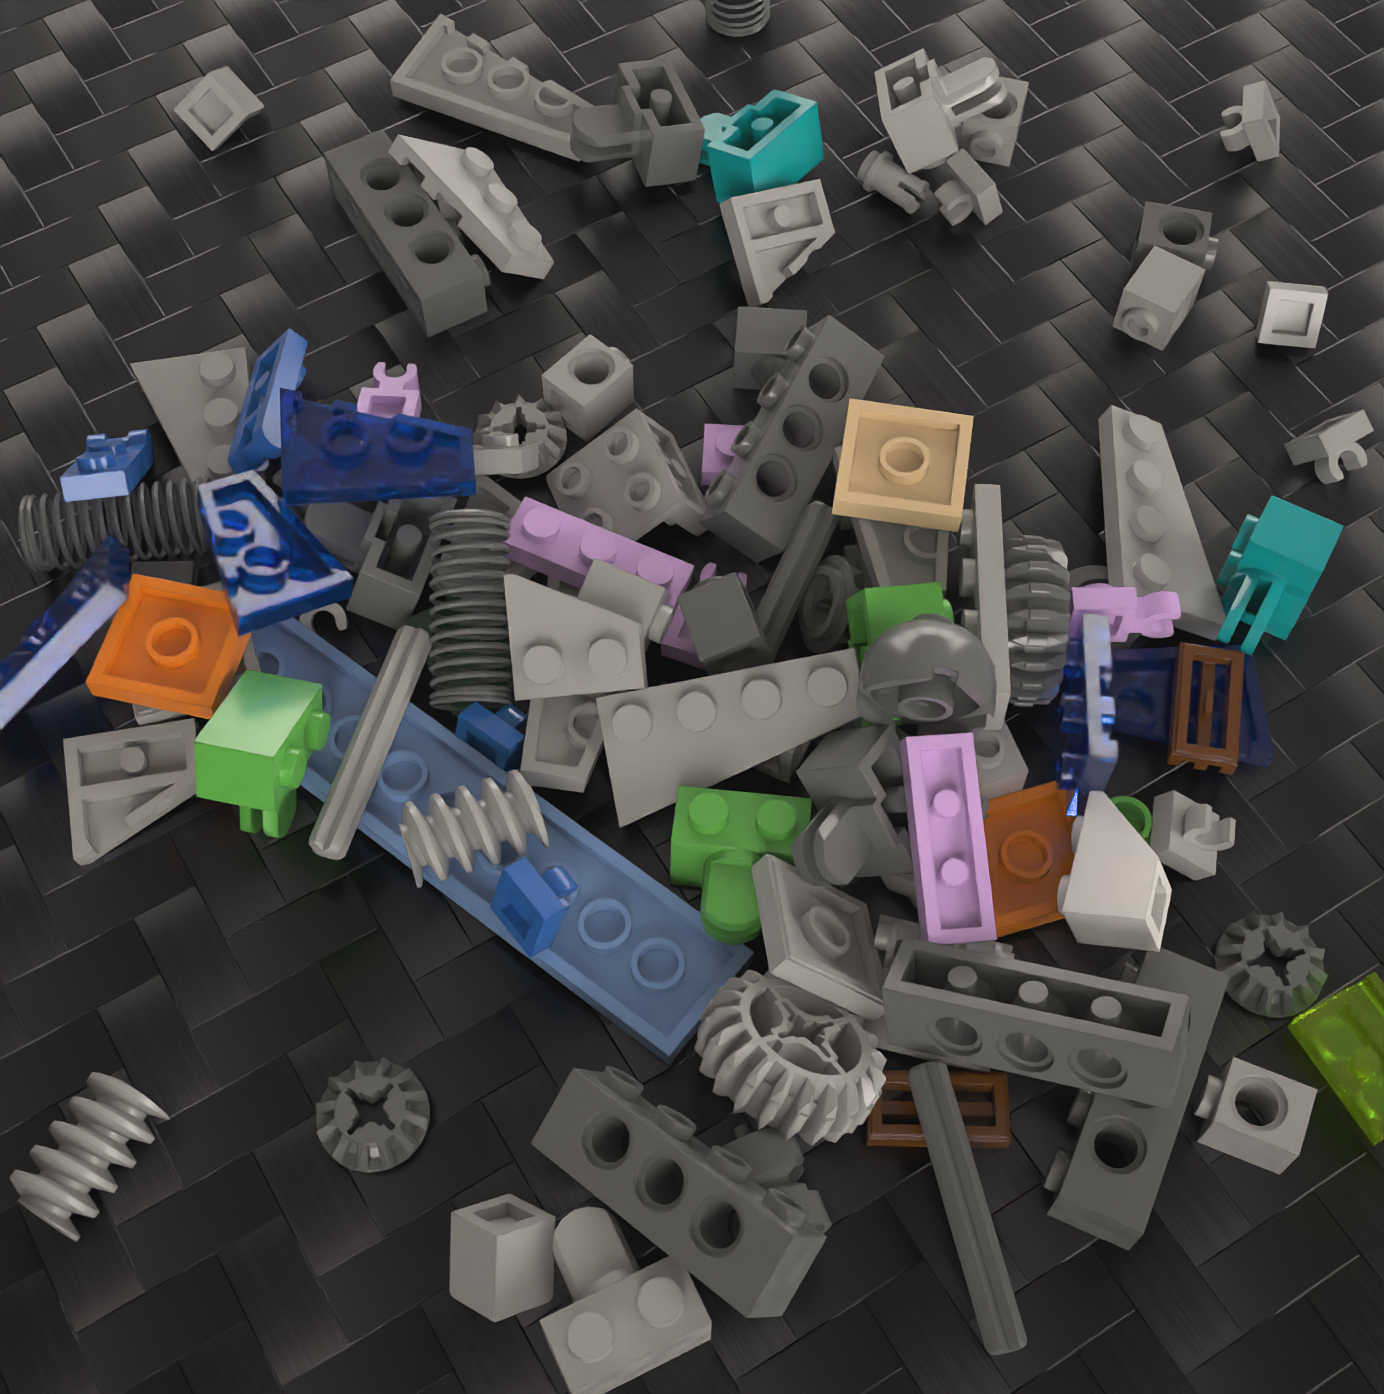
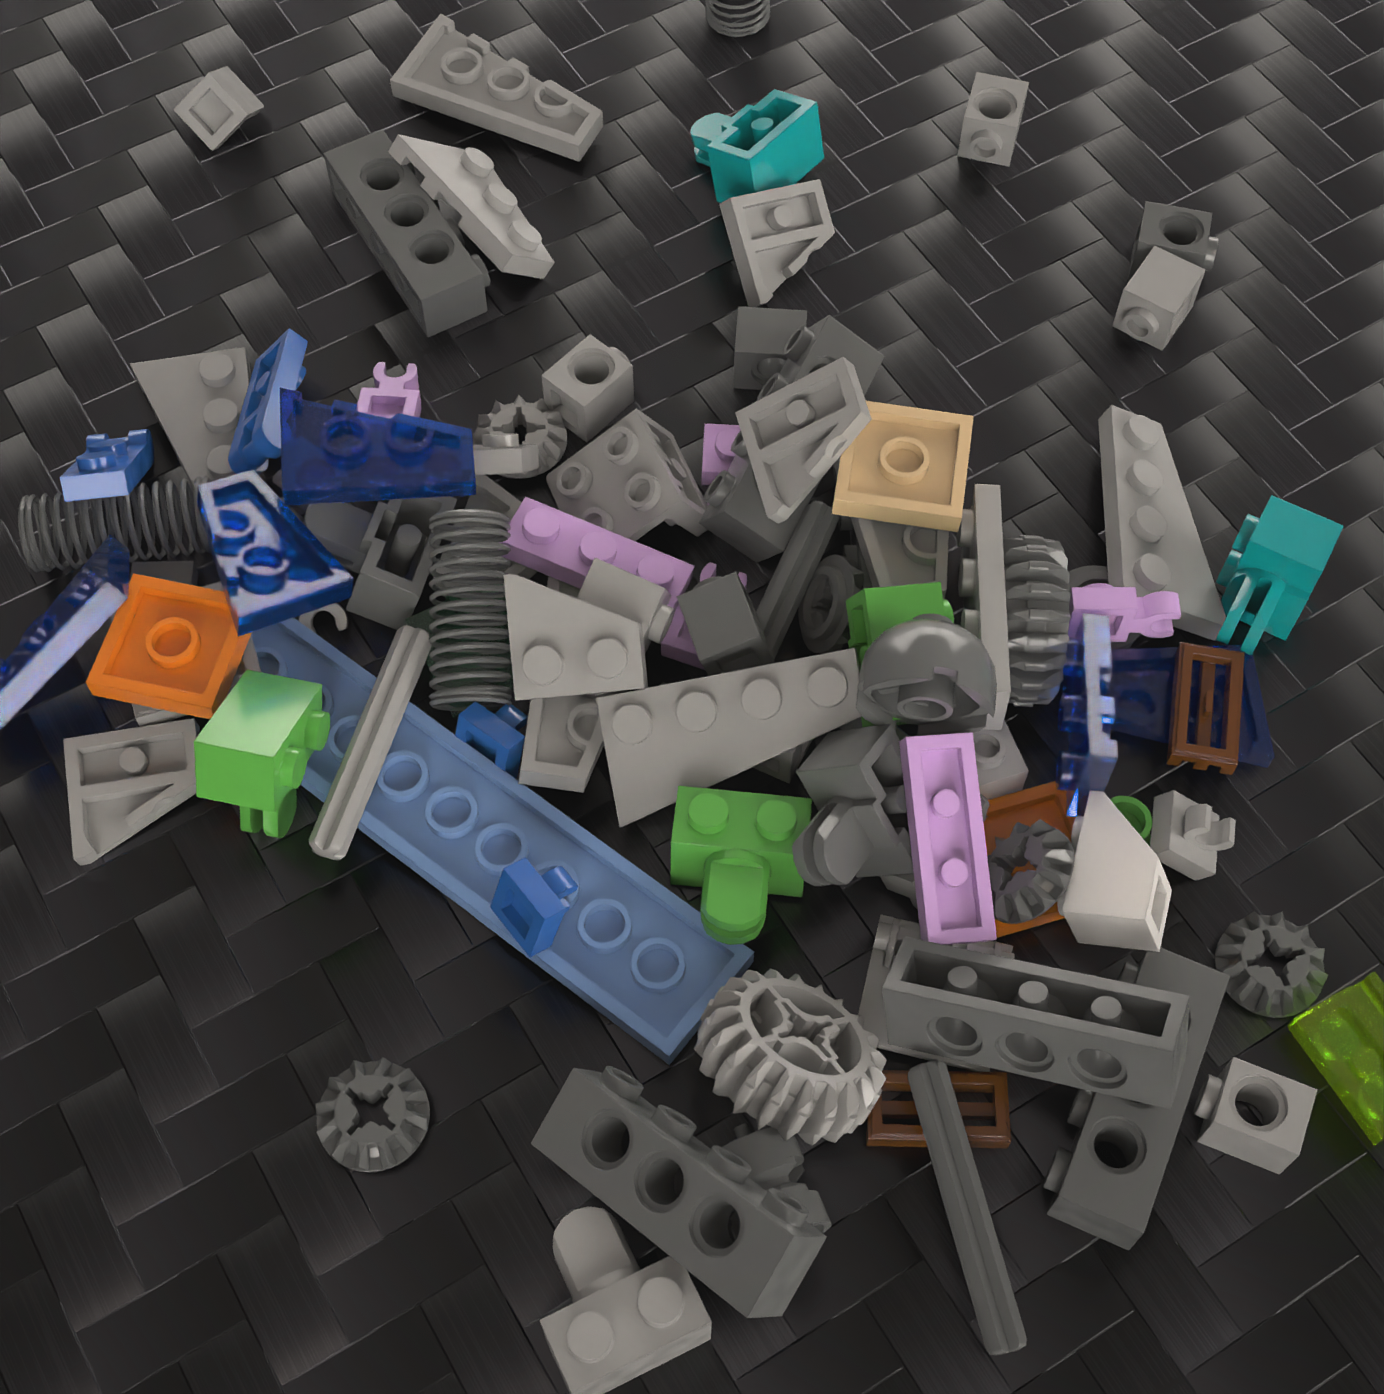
light grey piece [10,1072,170,1242] -> none
light grey piece [399,770,549,888] -> none
light grey panel [450,1193,556,1322] -> none
dark grey brick [570,58,705,187] -> none
light grey tile [751,854,885,1023] -> none
light grey pin [857,150,930,214] -> none
light grey brick [874,48,1008,175] -> none
light grey tile [934,148,1003,226] -> none
light grey tile [1221,80,1280,162] -> none
light grey tile [1255,281,1328,348] -> none
light grey tile [1284,409,1374,484] -> none
none -> light grey wing [735,357,872,524]
none -> dark grey gear [987,819,1075,924]

